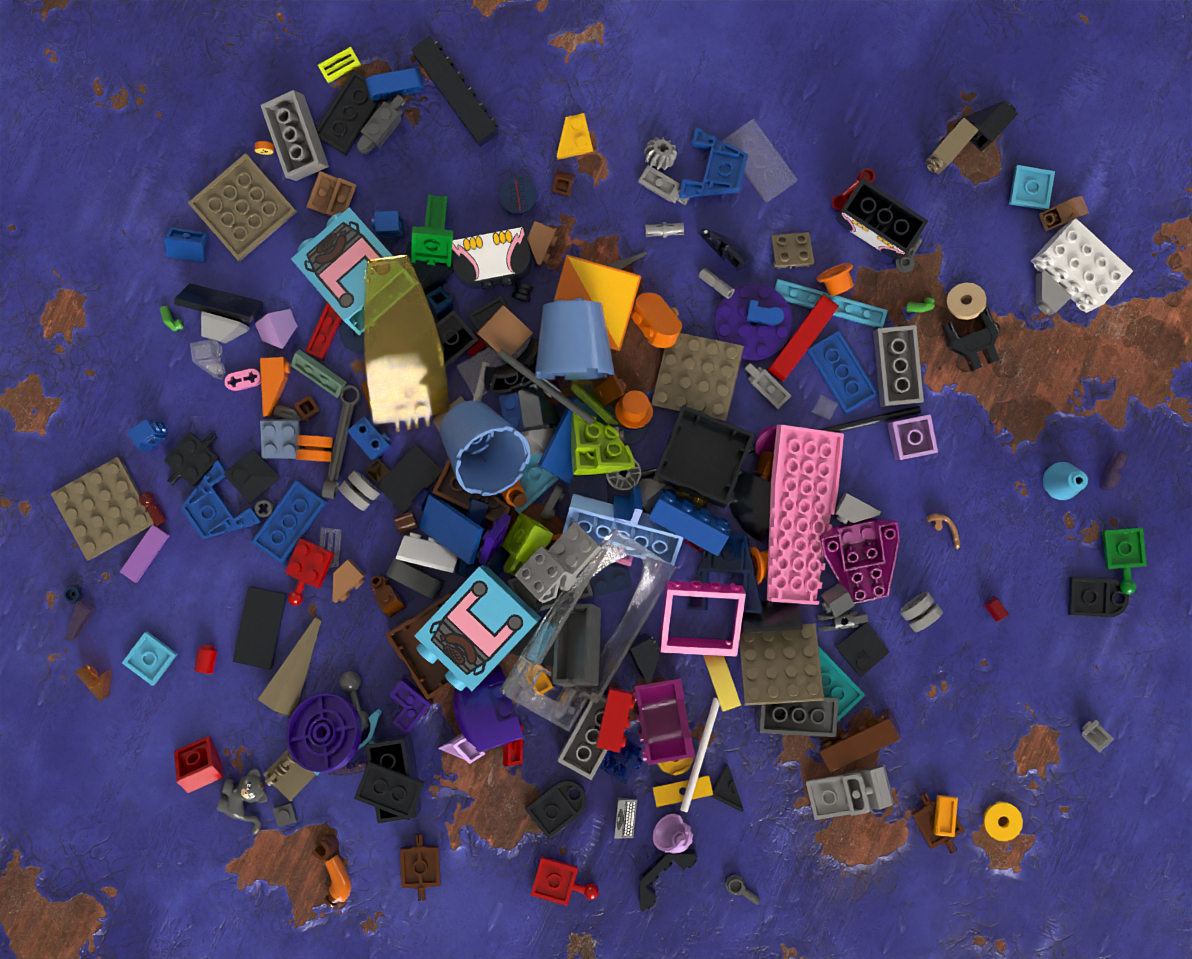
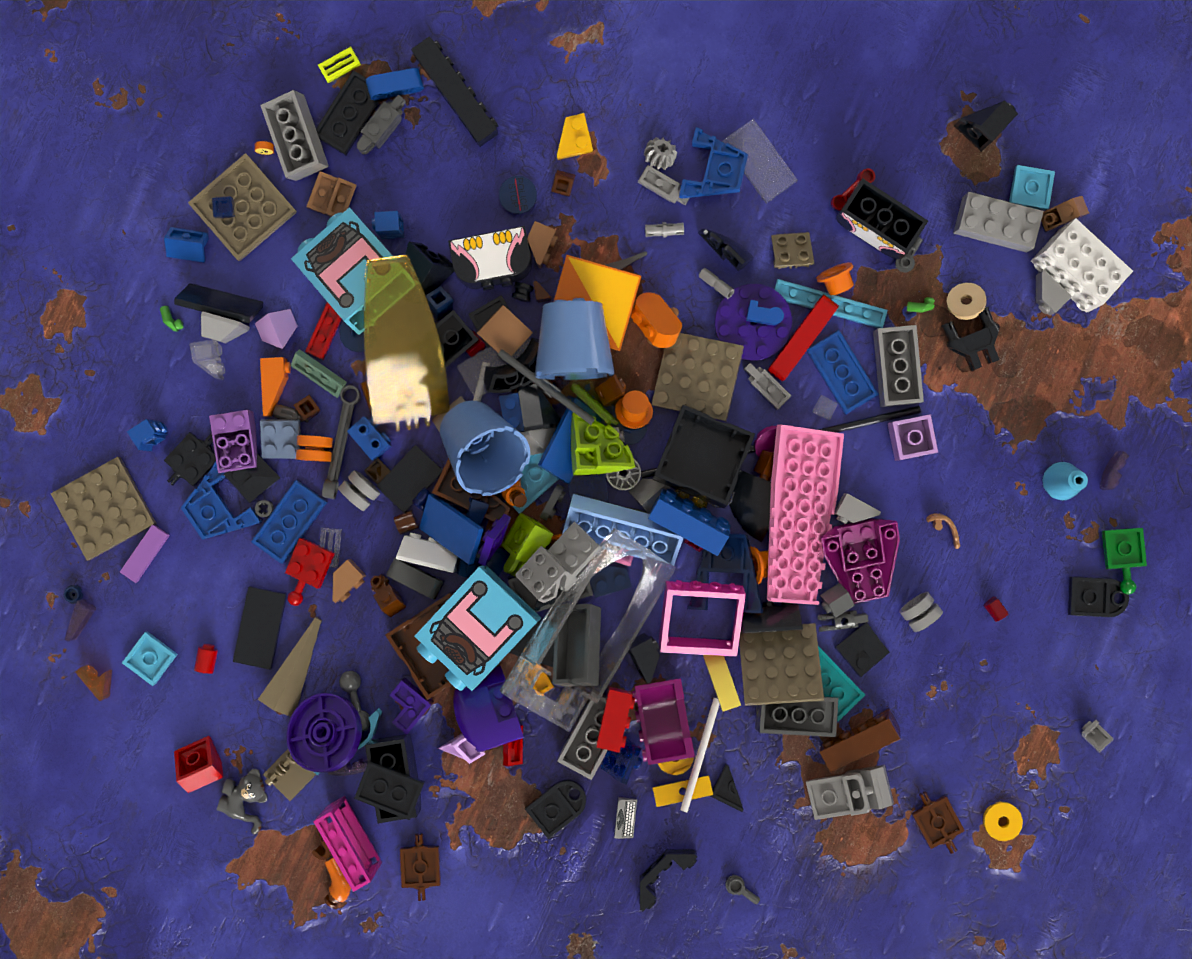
clear red pin [139,492,167,527] -> none
bright pink beam [225,369,261,391] -> none
dark grey plate [273,802,298,827] -> none
green bracket [411,194,453,267] -> none
red plate [531,856,599,906] -> none
blue panel [613,486,643,525] -> none
lavender helmet [653,814,693,854] -> none
dark tan window [924,118,978,175] -> none
light orange tile [933,795,958,837] -> none
none -> medium lavender slope [209,410,257,473]
none -> clear blue plate [212,196,235,219]
none -> dark pink window [313,796,382,892]
none -> reddish brown slope [533,281,552,303]
none -> light grey brick [953,192,1044,253]

